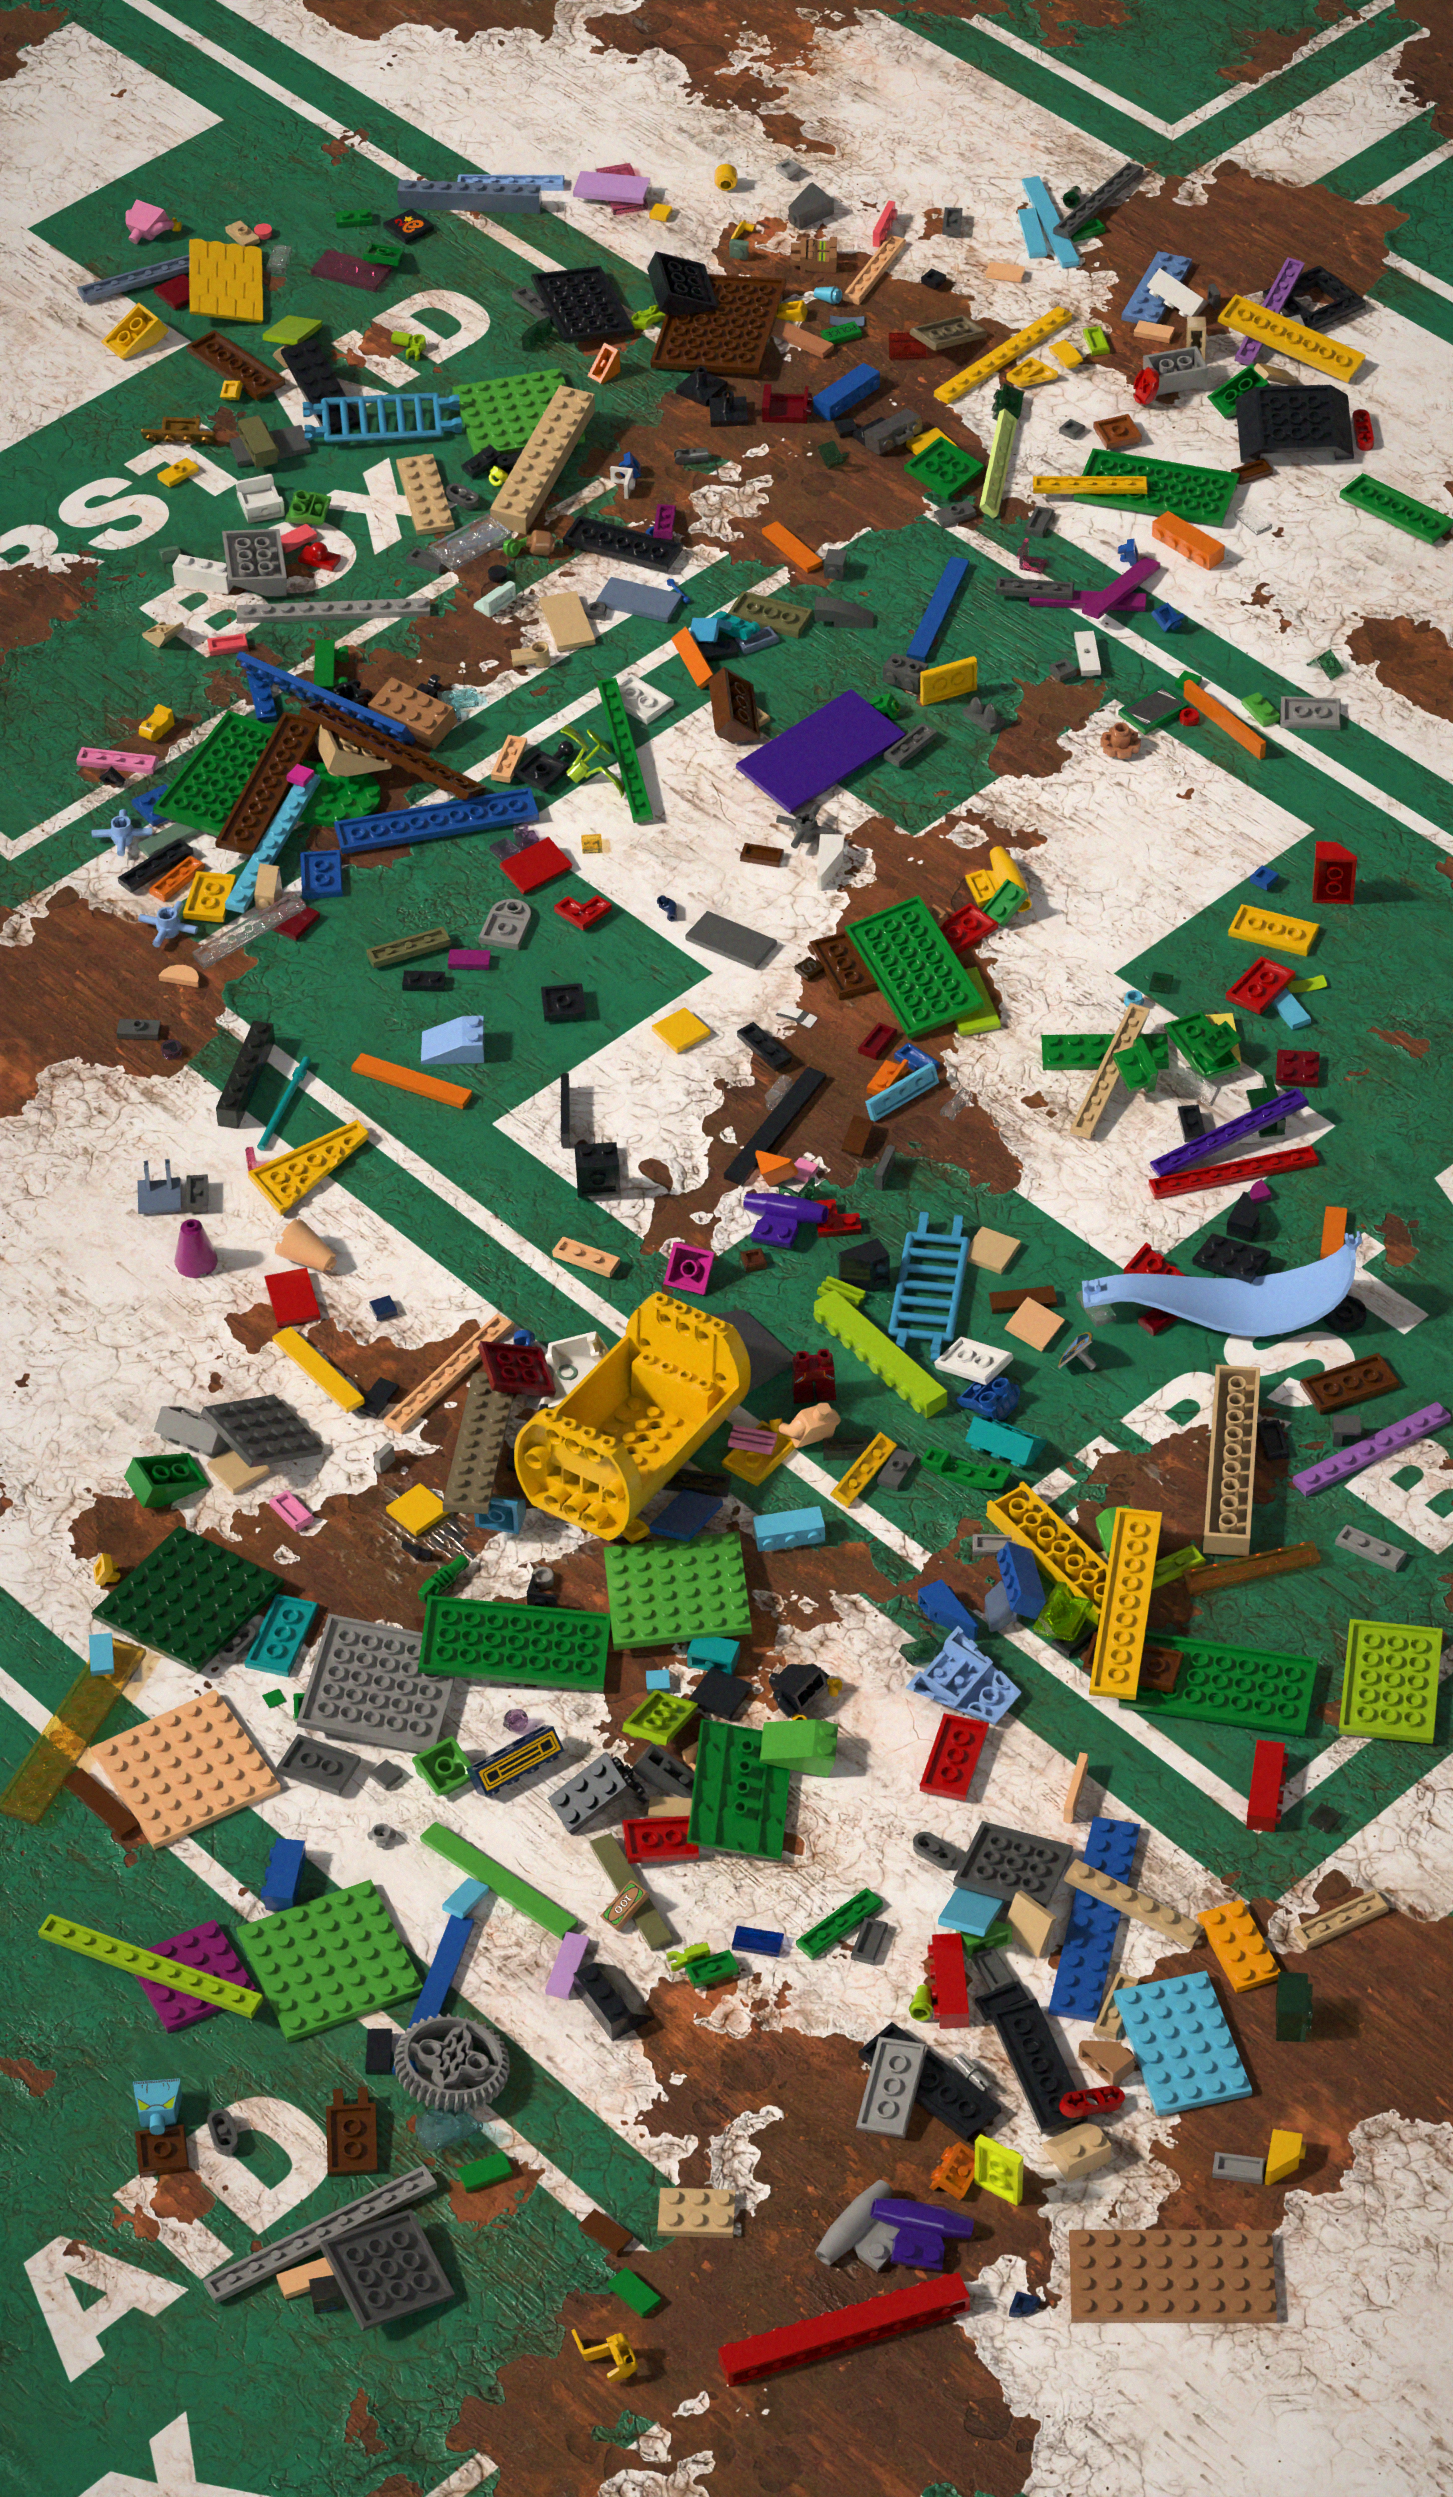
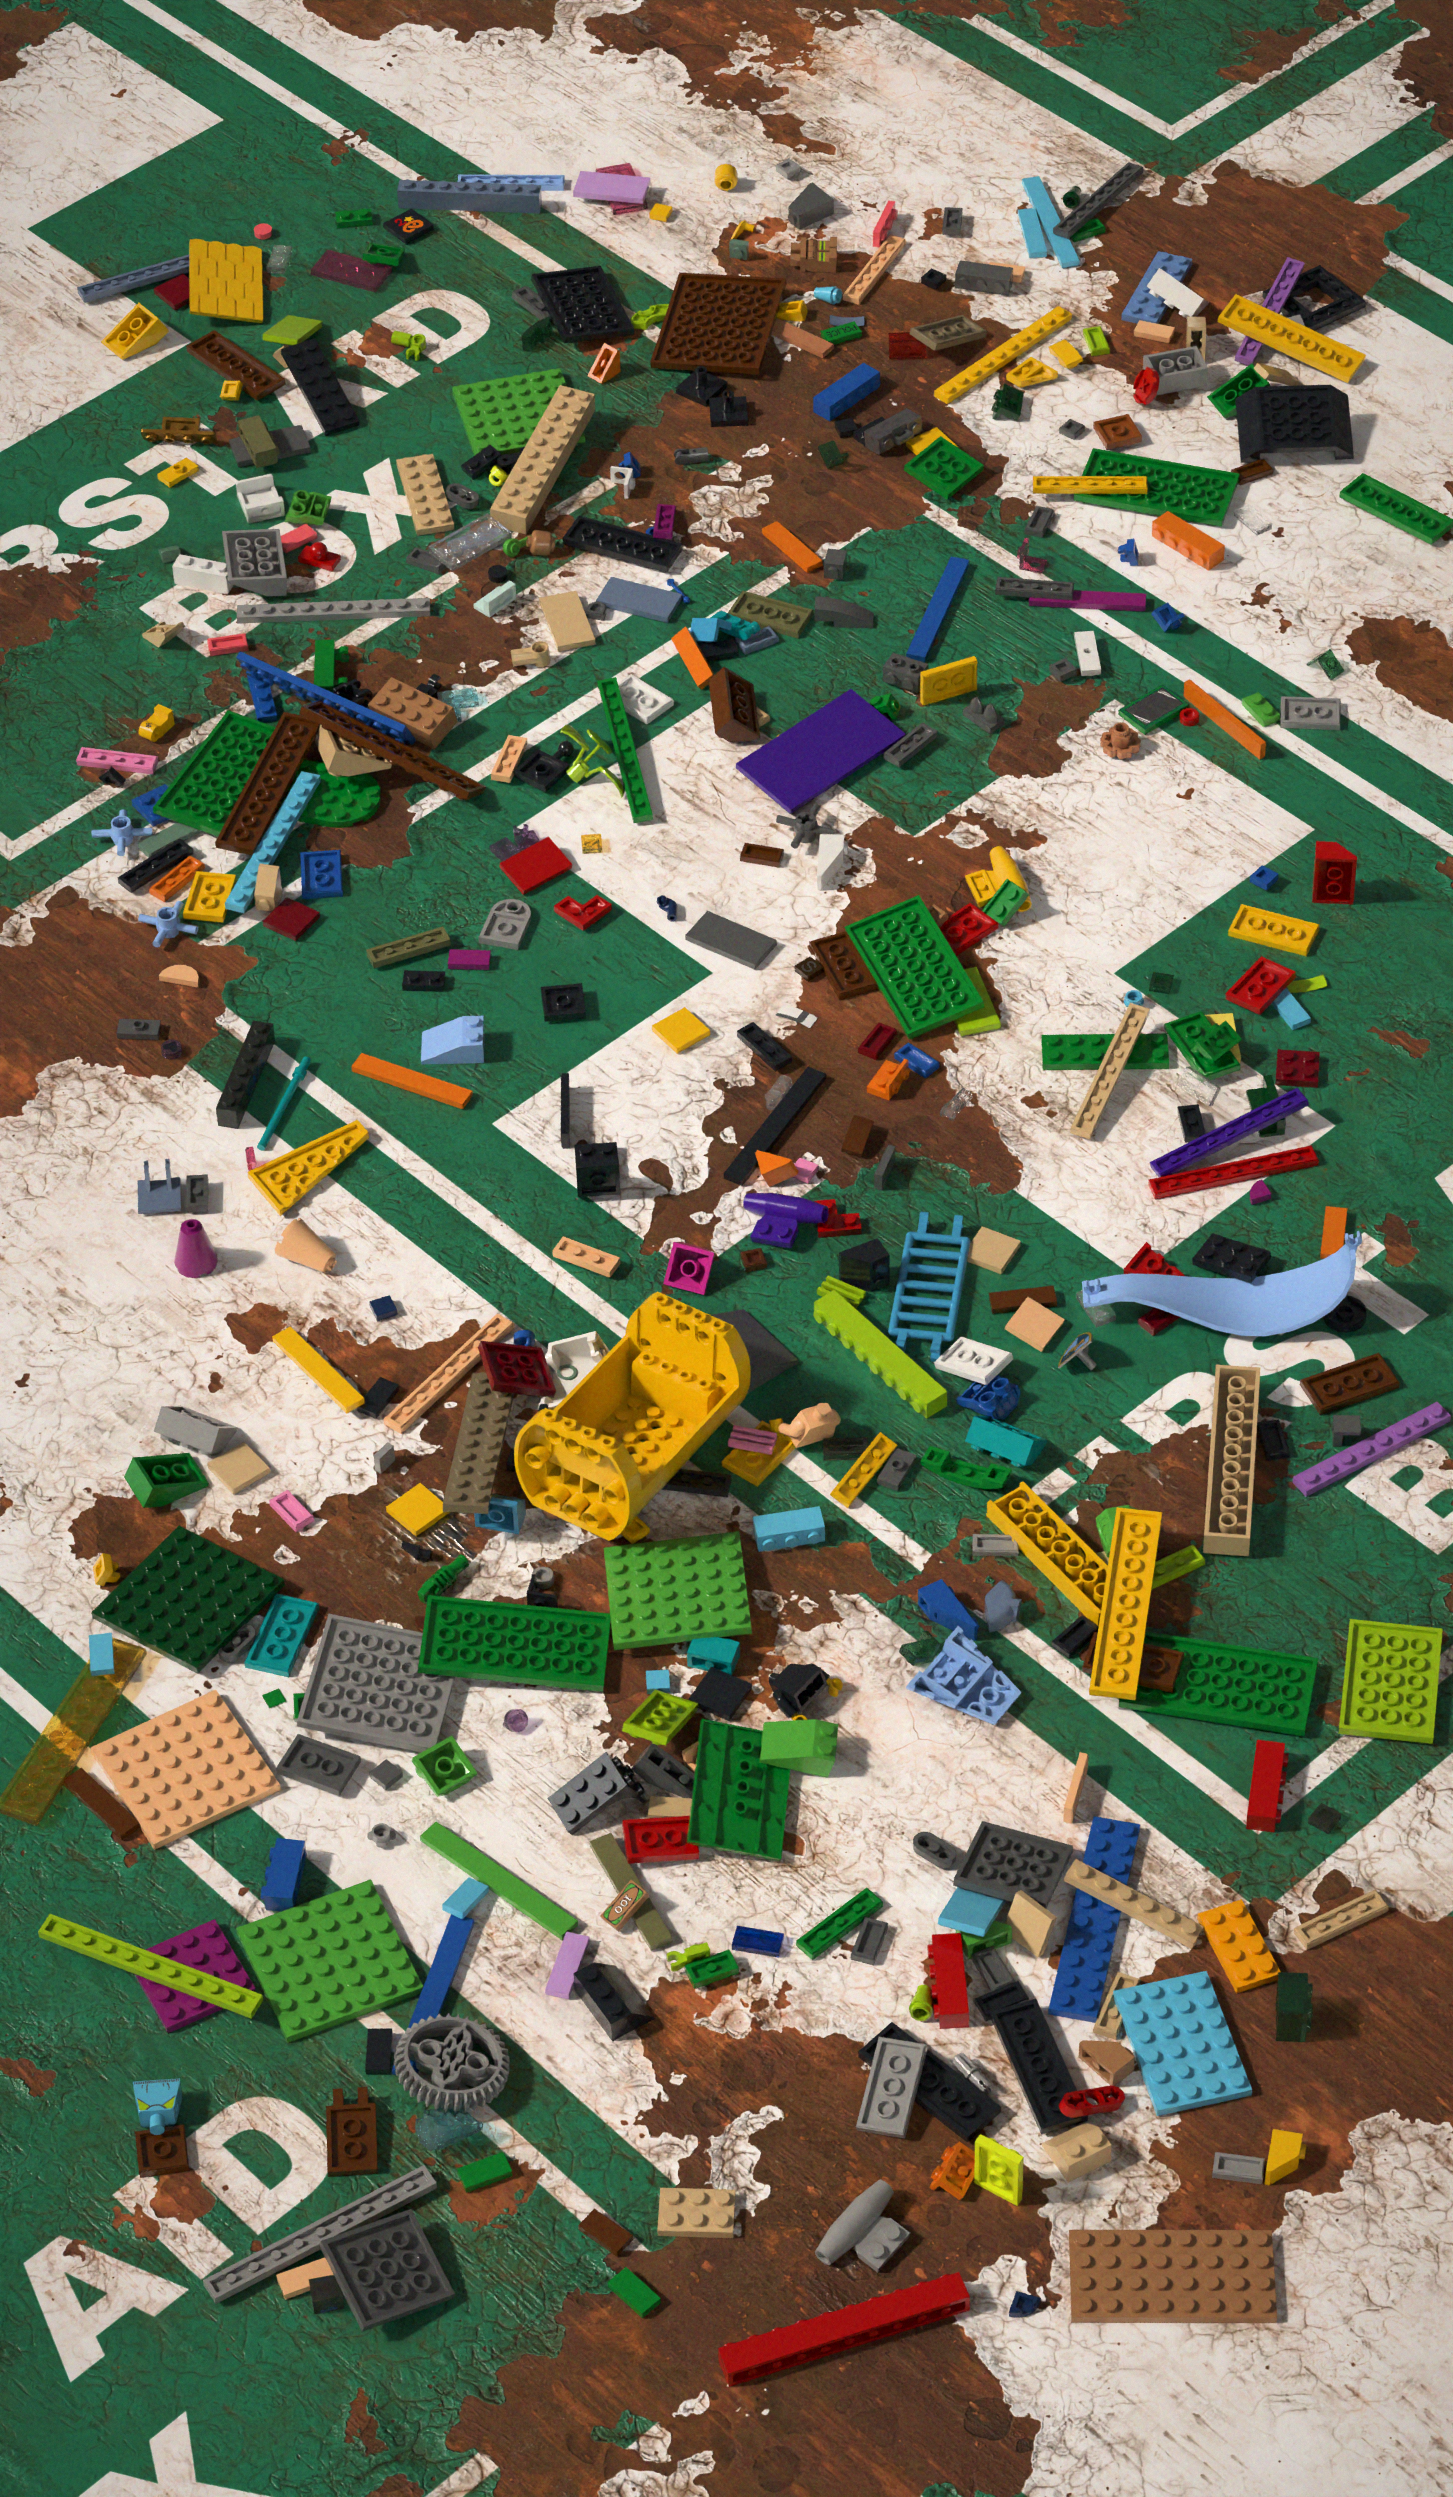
bright pink torso [126,199,182,244] -> none
clear plate [192,892,306,970] -> none
dark grey plate [201,1394,323,1468] -> none
dark grey plate [207,2109,239,2155] -> none
tan plate [225,220,260,247] -> none
red tile [264,1267,321,1328] -> none
dark pink tile [286,764,315,787] -> none
dark azure bar [302,393,462,442] -> none
blue plate [334,787,539,854] -> none
brick [466,1724,565,1797] -> none
yellow piece [571,2329,638,2383] -> none
black slope [647,251,718,316] -> none
blue tile [649,1489,723,1542] -> none
dark red panel [762,384,812,424] -> none
clear green bracket [779,1177,815,1200] -> none
dark red hips [792,1349,837,1404] -> none
medium azure tile [865,1063,939,1121] -> none
dark purple plate [871,2198,974,2273] -> none
red plate [919,1713,989,1801] -> none
dark grey plate [934,500,976,528] -> none
yellowish green plate [980,408,1017,519] -> none
blue brick [997,1541,1046,1619] -> none
clear neon green bracket [1032,1581,1093,1641] -> none
magenta tile [1082,557,1161,619] -> none
green bracket [1112,1037,1159,1094] -> none
green tile [1175,670,1202,690] -> none
clear orange plate [1182,1540,1320,1594] -> none
dark grey tile [1207,283,1221,310] -> none
black slope [1226,1191,1262,1243] -> none
light grey tile [1335,1524,1407,1572] -> none
red beam [1352,409,1374,451] -> none
none -> dark grey brick [955,260,1013,295]

